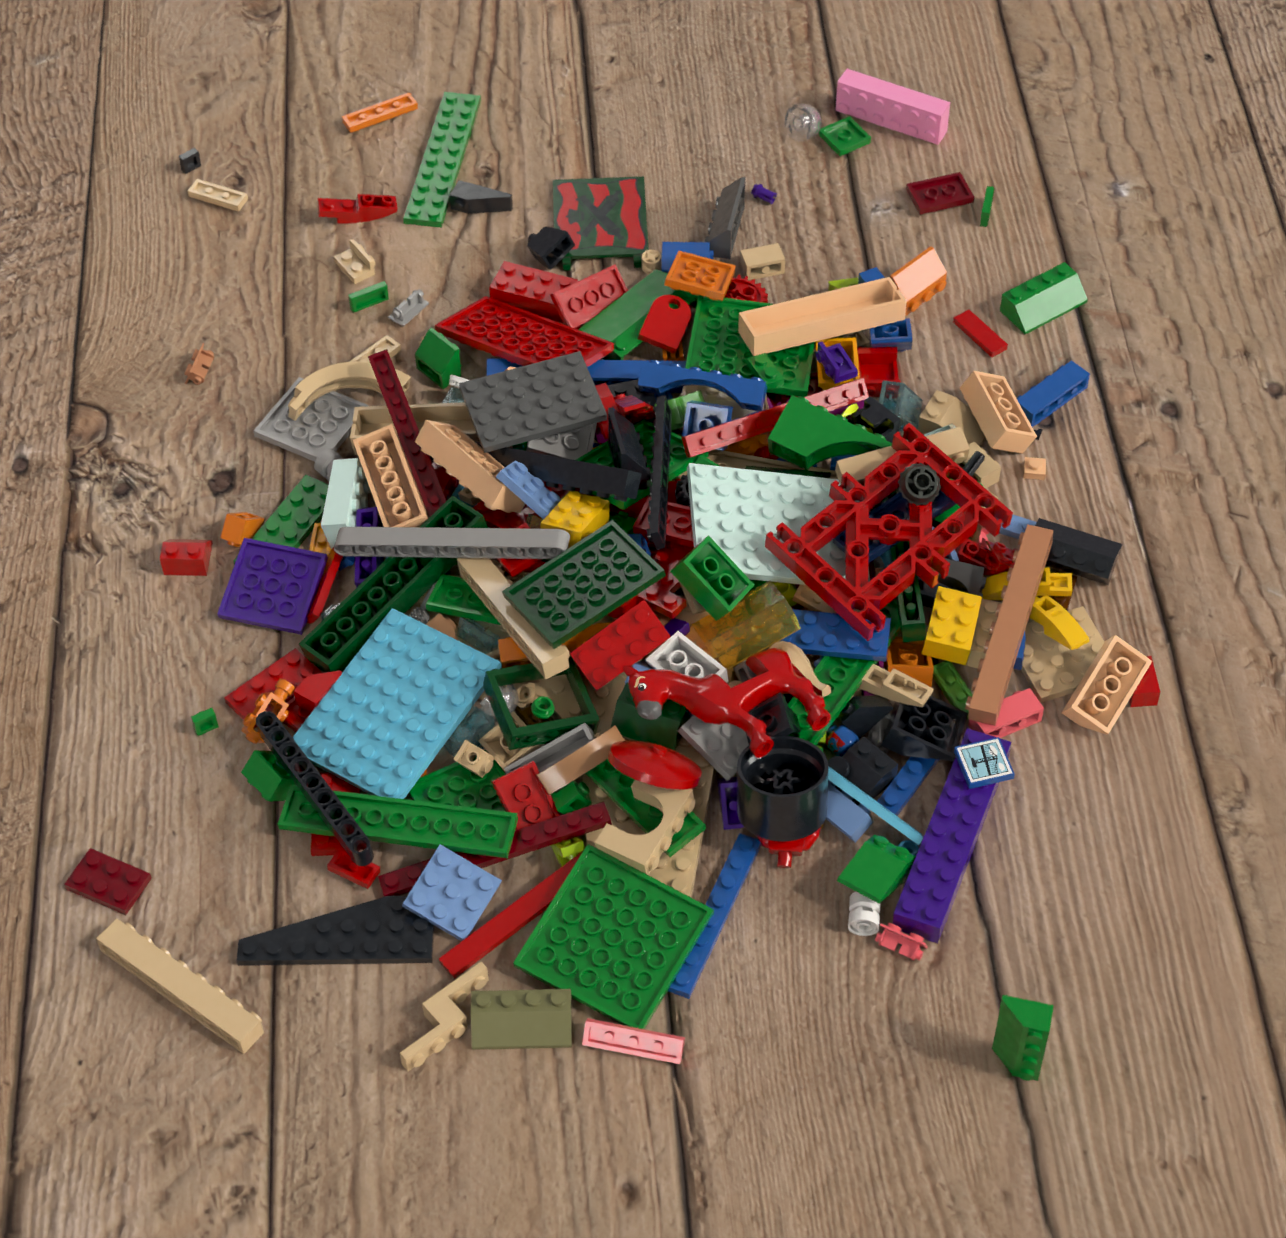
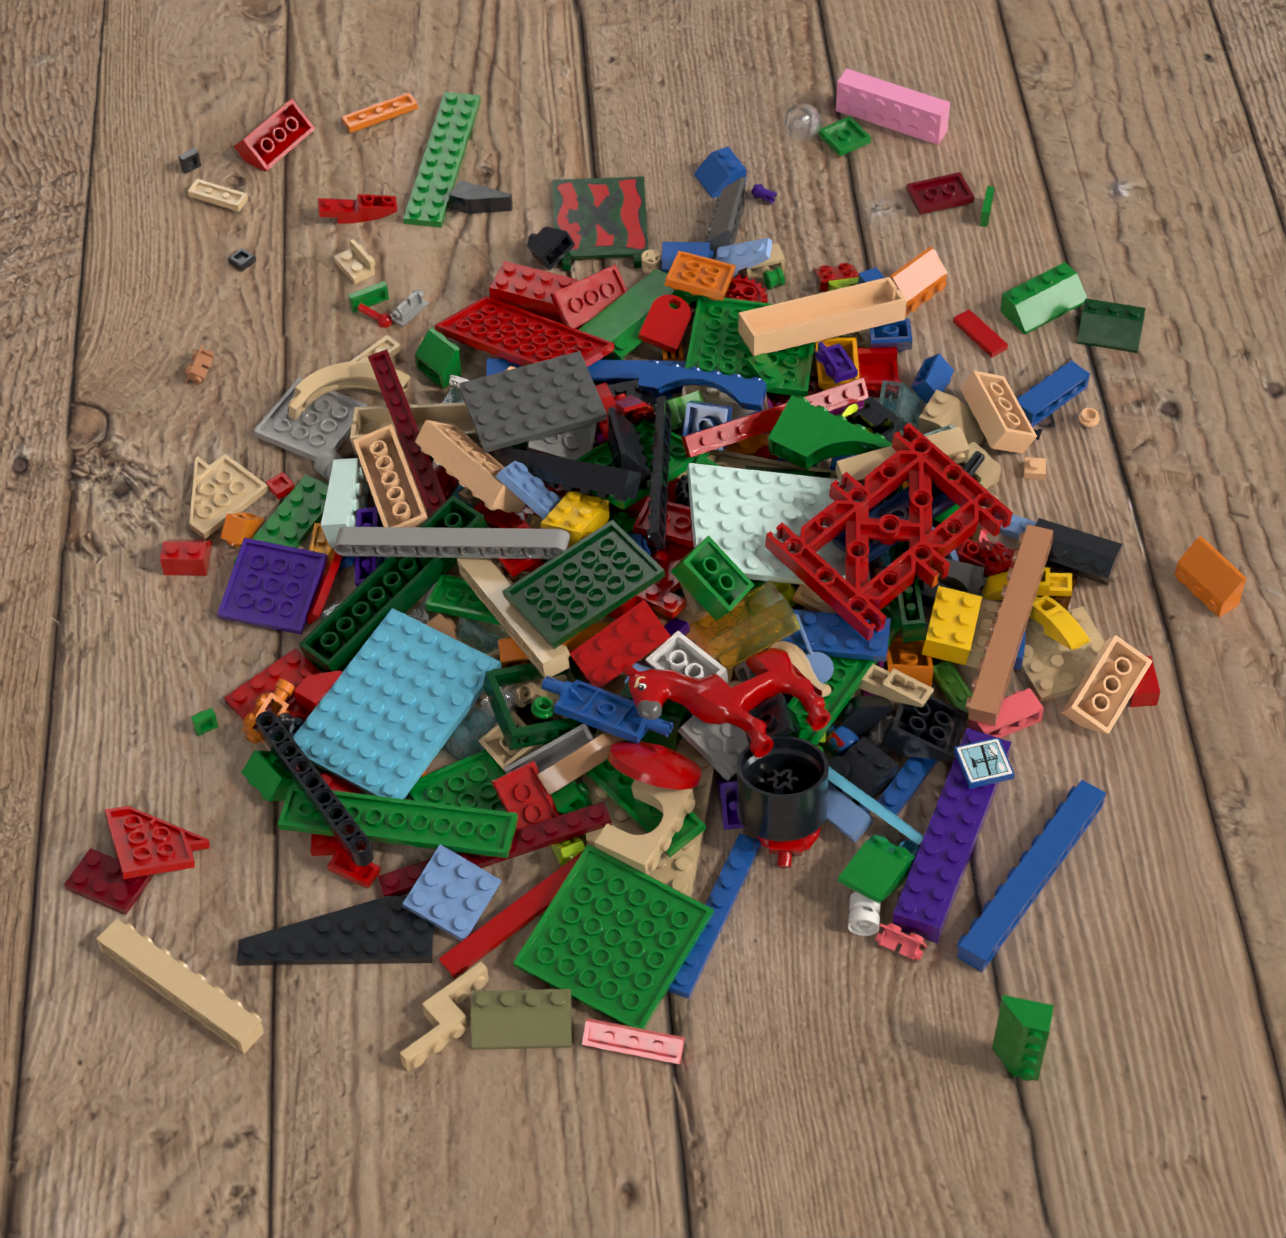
tan brick [453,739,495,778] -> none
pearl dark grey piece [898,463,941,506] -> none
none -> red wing [105,806,210,879]
none -> tan wing [190,454,269,539]
none -> black tile [228,248,256,272]
none -> red slope [233,99,315,172]
none -> red plate [265,472,295,500]
none -> black wheel [278,712,304,737]
none -> red bar [357,303,393,328]
none -> blue plate [541,676,673,744]
none -> blue slope [694,146,746,198]
none -> light blue wing [716,238,772,277]
none -> green wheel [763,267,785,290]
none -> medium blue piece [794,614,834,683]
none -> red hinge [814,263,859,292]
none -> blue brick [911,353,954,404]
none -> blue brick [956,780,1106,972]
none -> dark green slope [1077,298,1146,353]
none -> light nougat plate [1078,408,1100,427]
none -> orange slope [1175,536,1246,617]

